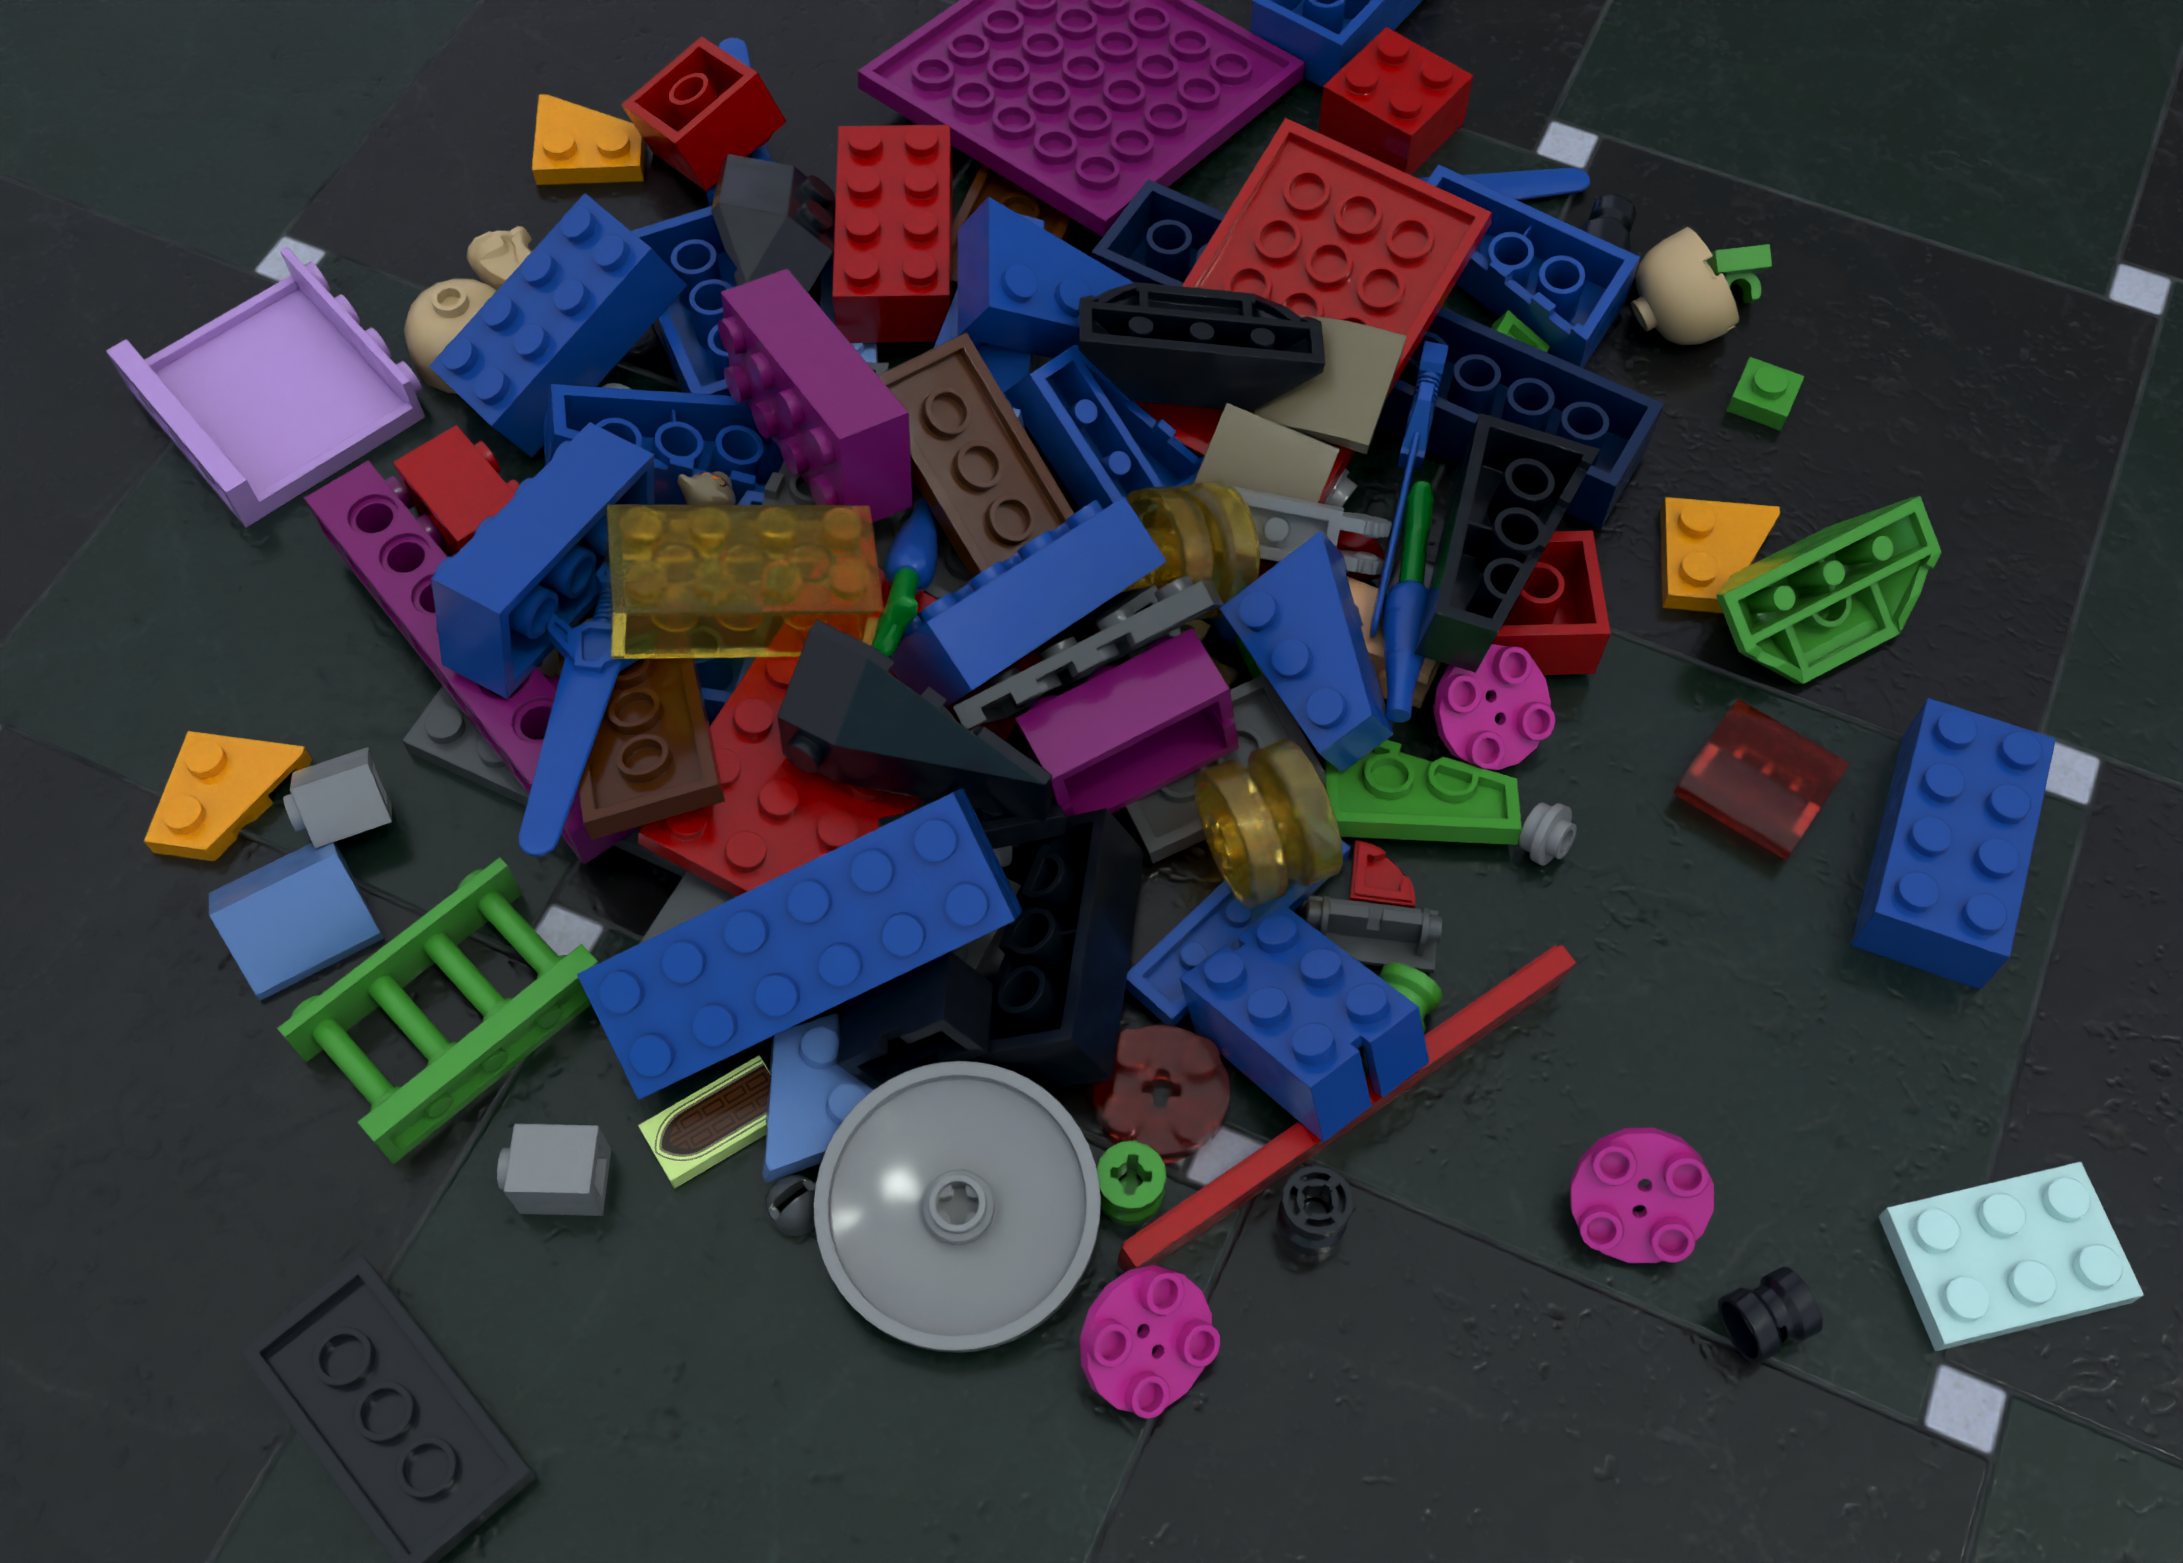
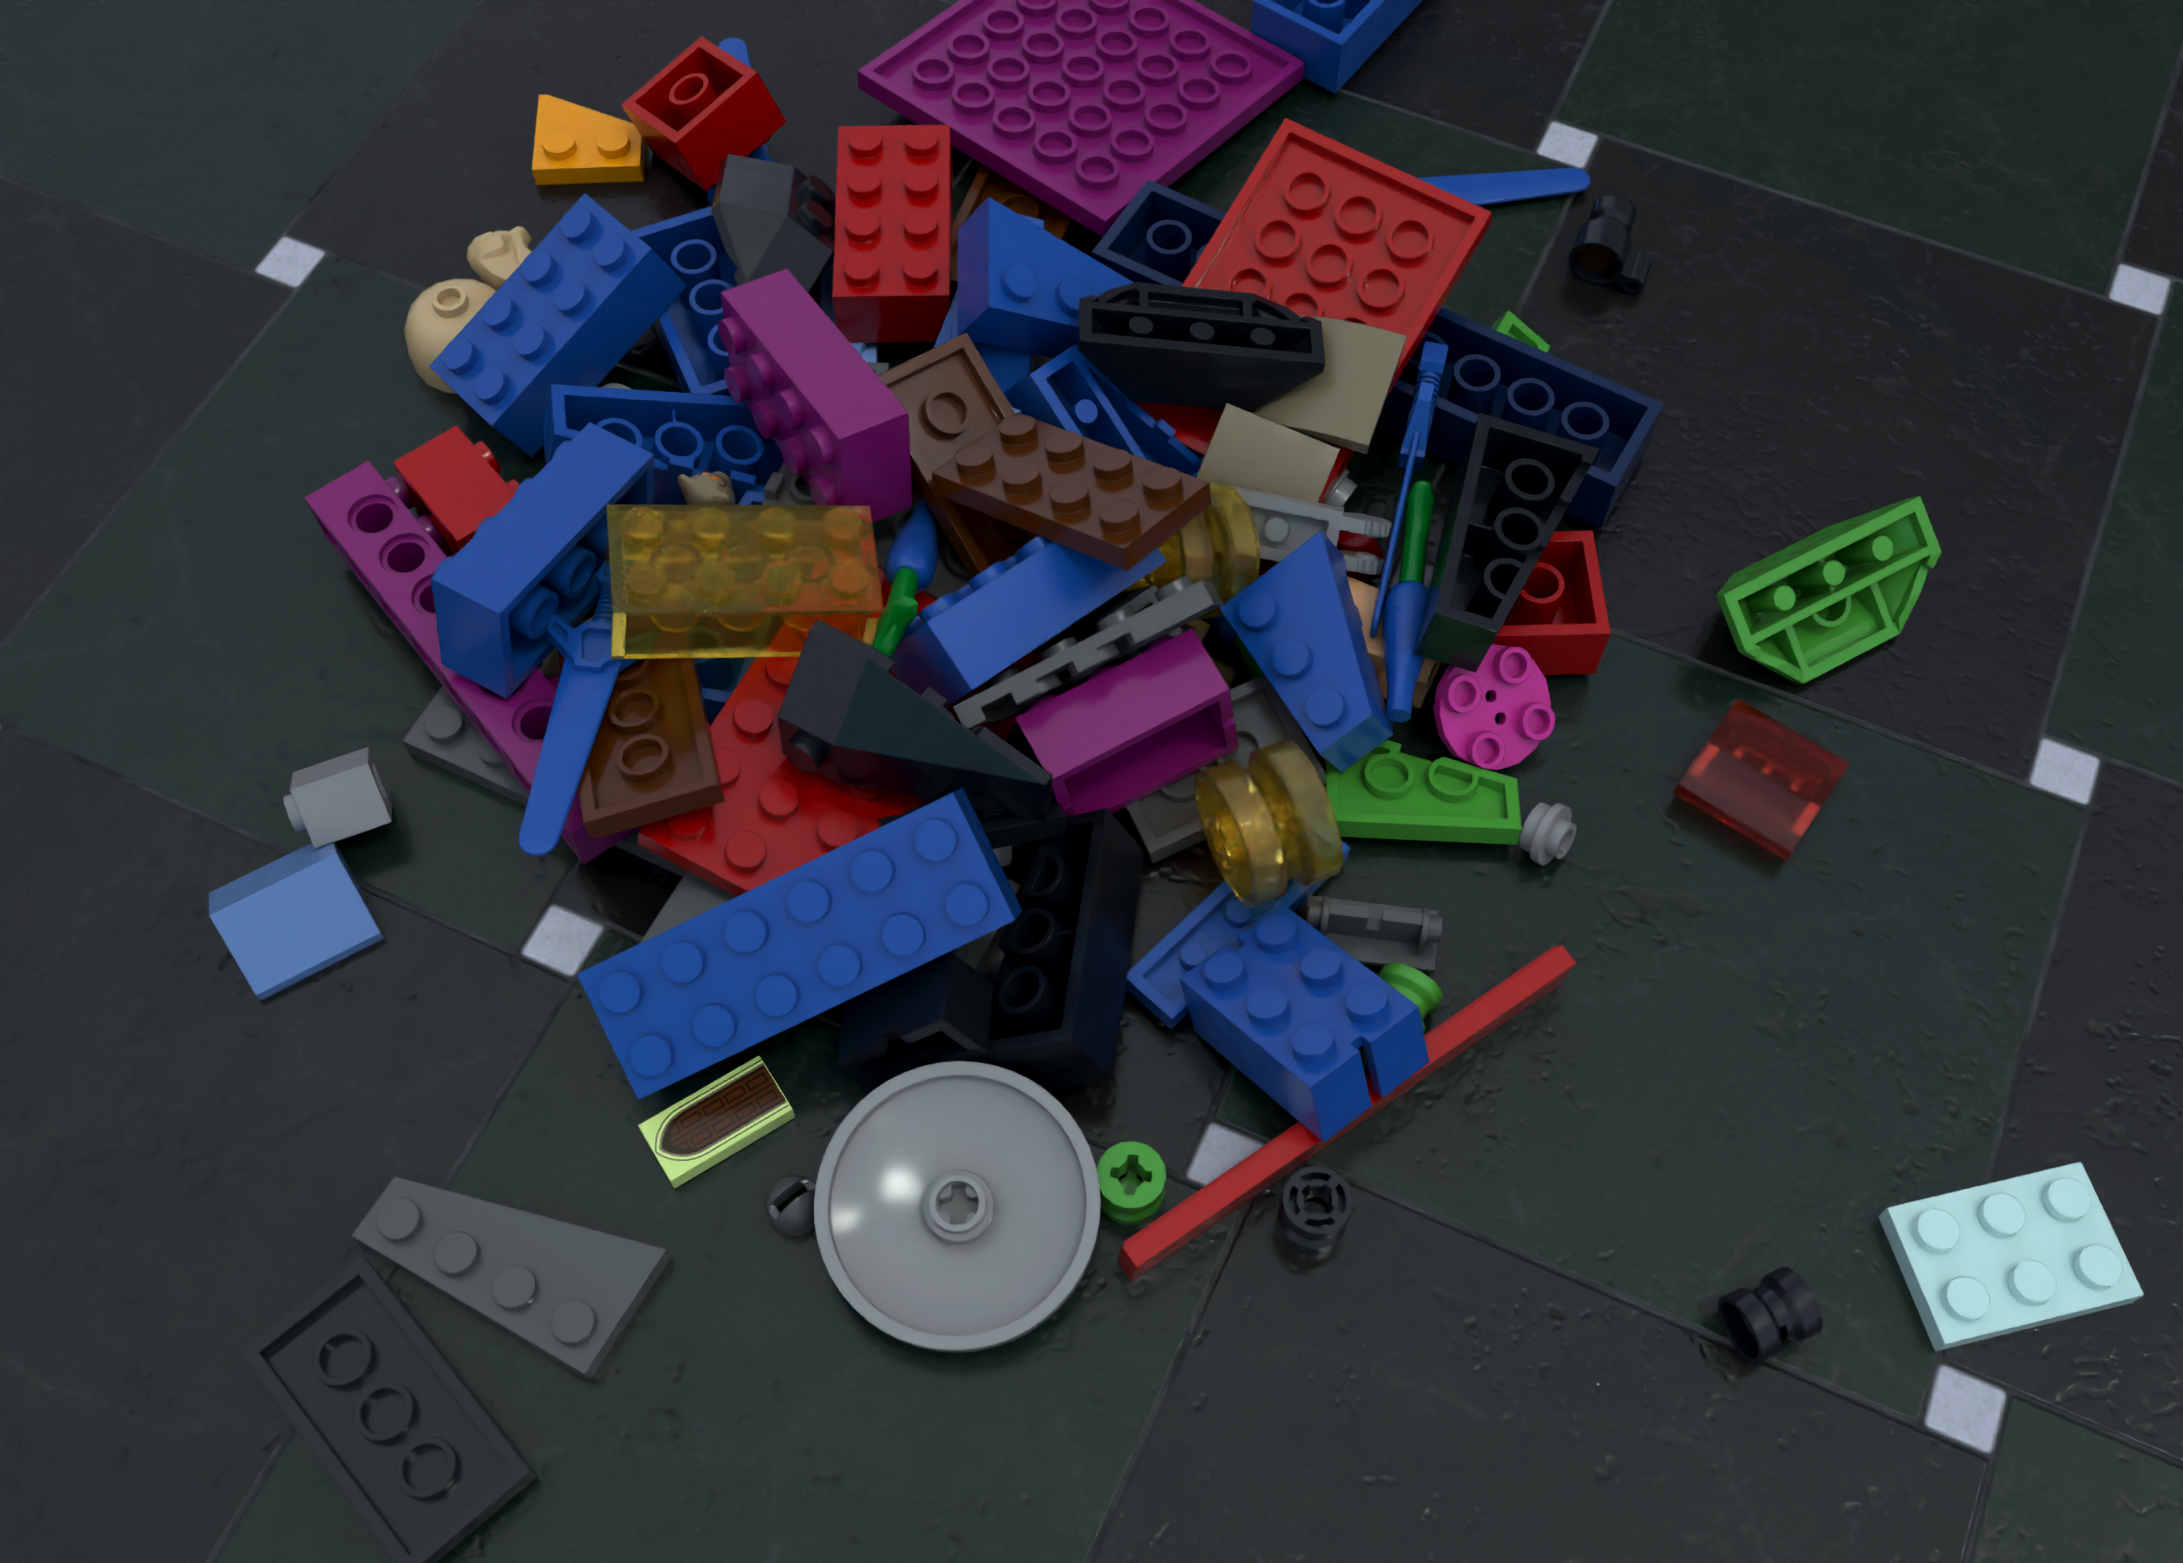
lavender panel [106,247,425,528] -> none
light orange wing [144,731,312,862] -> none
bright green fence [277,857,599,1165] -> none
light grey brick [497,1124,612,1216] -> none
medium blue wing [762,1013,873,1183] -> none
dark pink plate [1079,1265,1220,1419] -> none
clear red plate [1093,1025,1230,1163] -> none
red brick [1318,27,1474,175] -> none
red tile [1349,840,1415,908] -> none
blue wedge [1427,164,1640,368] -> none
dark pink plate [1570,1127,1714,1263] -> none
tan cylinder [1631,227,1739,345] -> none
light orange wing [1660,497,1780,613] -> none
bright green tile [1706,244,1772,304] -> none
bright green plate [1727,357,1804,431] -> none
blue brick [1850,698,2056,990] -> none
none -> dark grey wing [351,1176,671,1381]
none -> reddish brown plate [932,413,1212,571]

